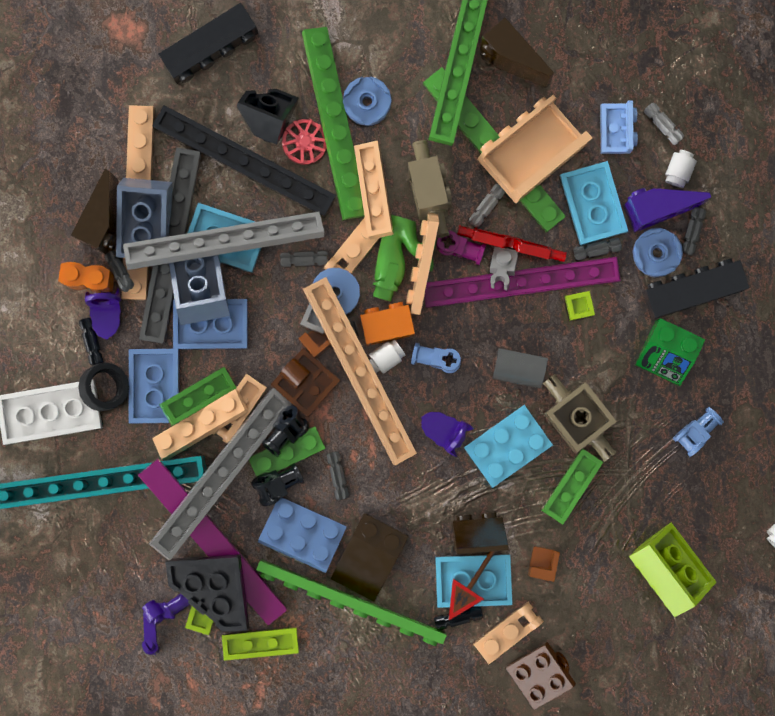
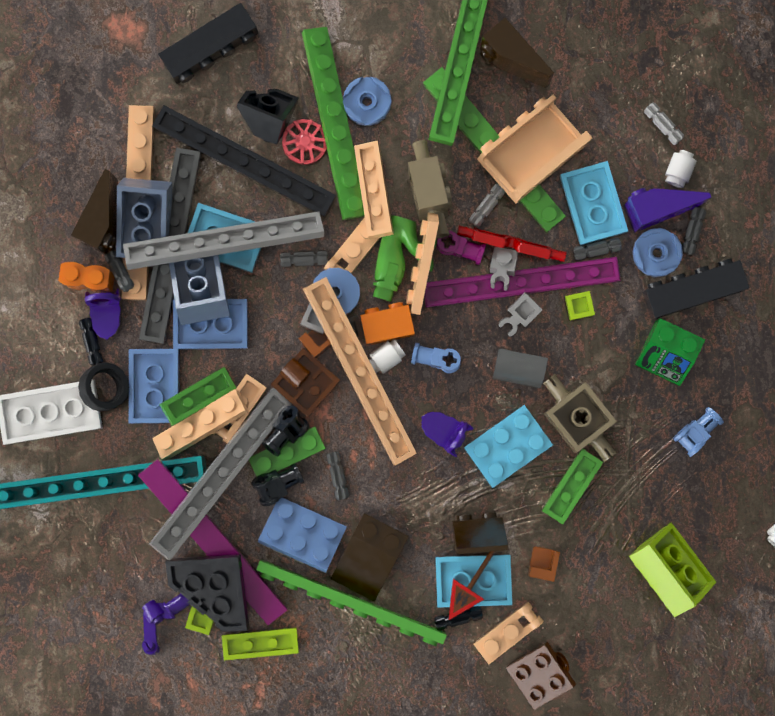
light blue bracket [600,101,638,154] -> none
none -> light grey plate [498,292,542,336]

